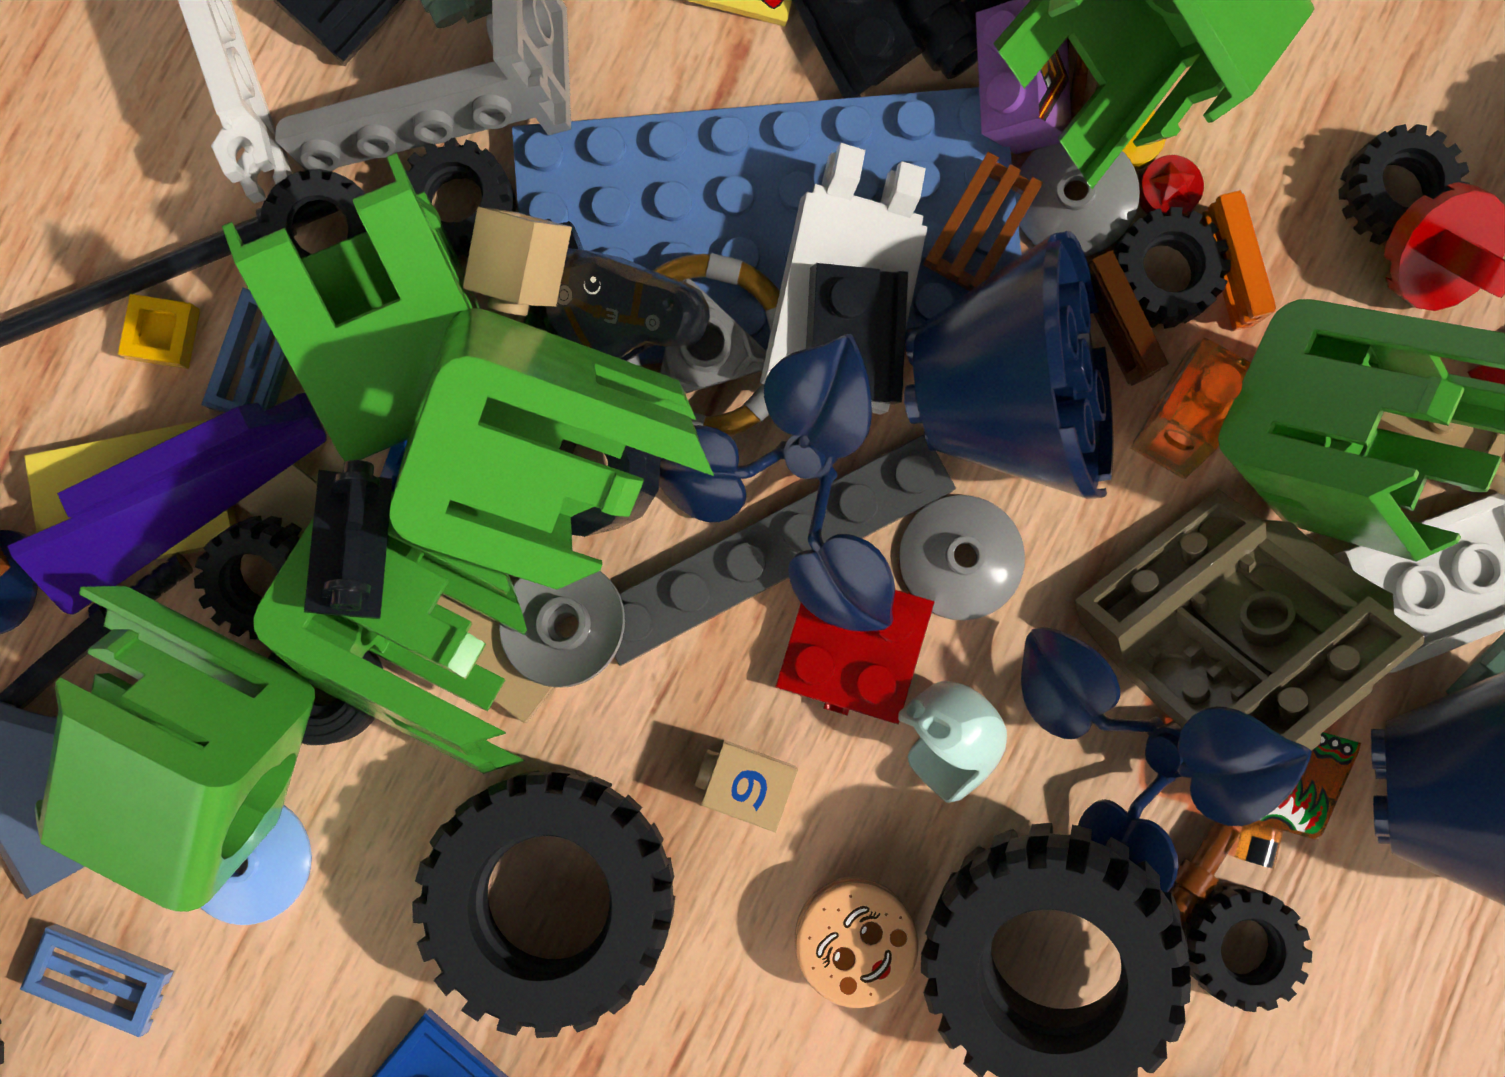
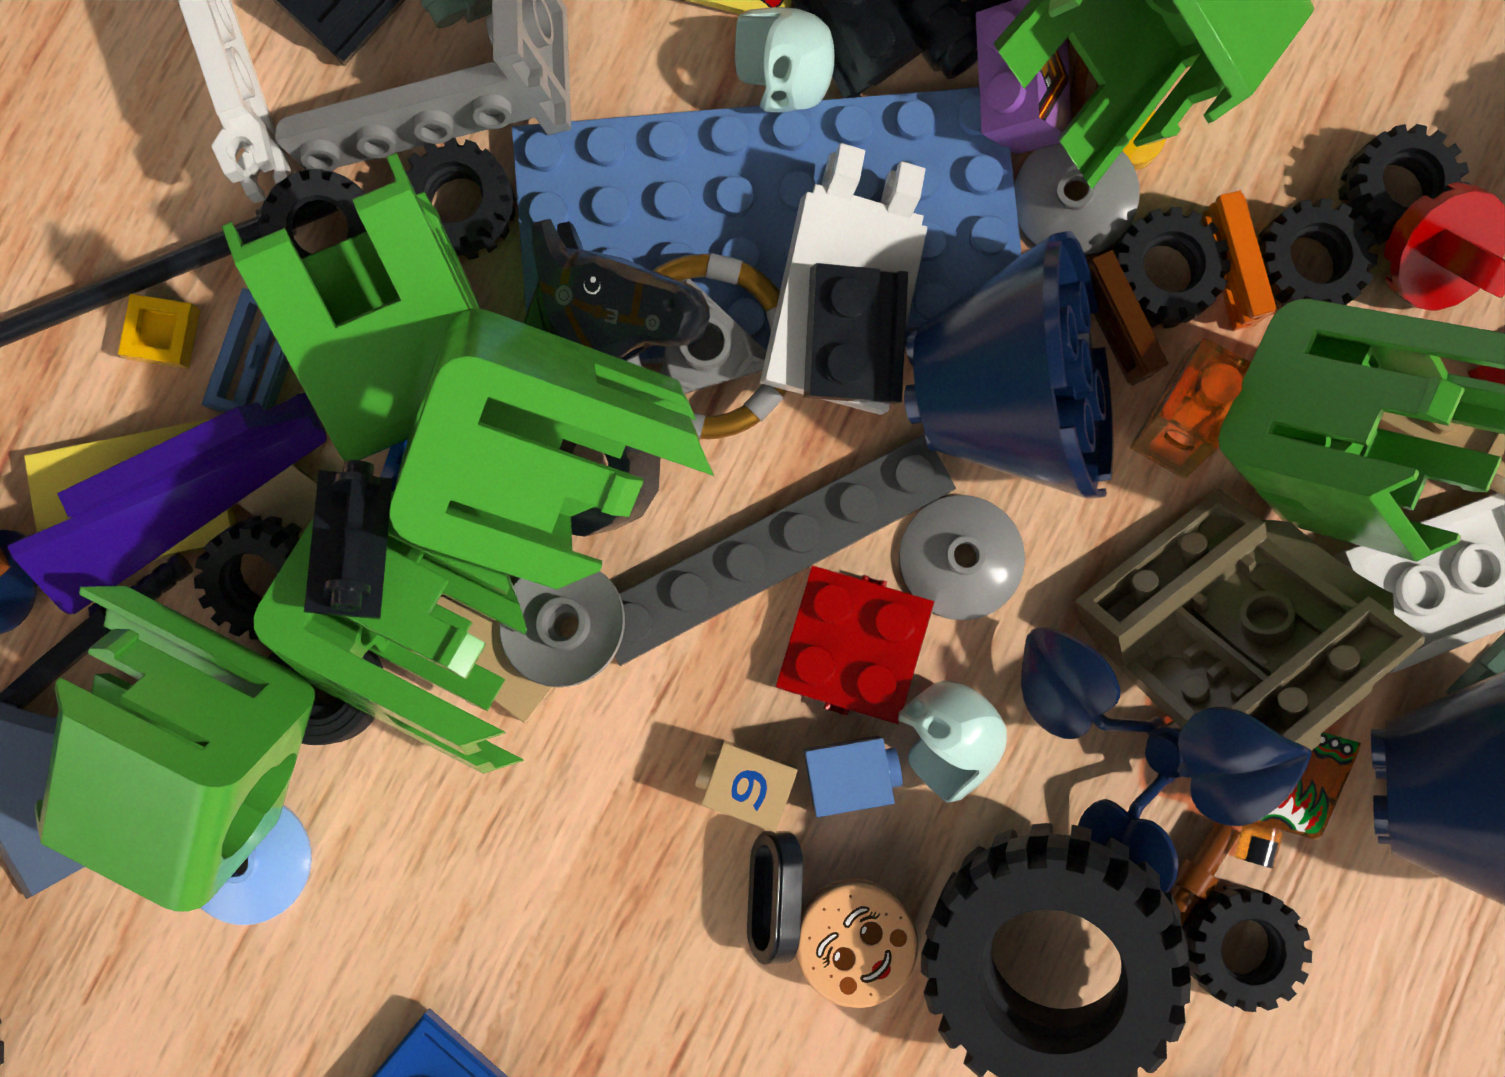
medium blue tile [20,924,174,1037] -> none
black tyre [412,769,675,1038] -> none
tan brick [463,207,572,316] -> none
dark blue plant [659,334,895,631] -> none
dark orange tile [923,152,1043,291] -> none
red tile [1139,155,1204,216] -> none
none -> light aqua helmet [735,7,834,112]
none -> black tile [747,831,803,965]
none -> medium blue brick [803,736,903,817]
none -> black tyre [1257,198,1378,308]

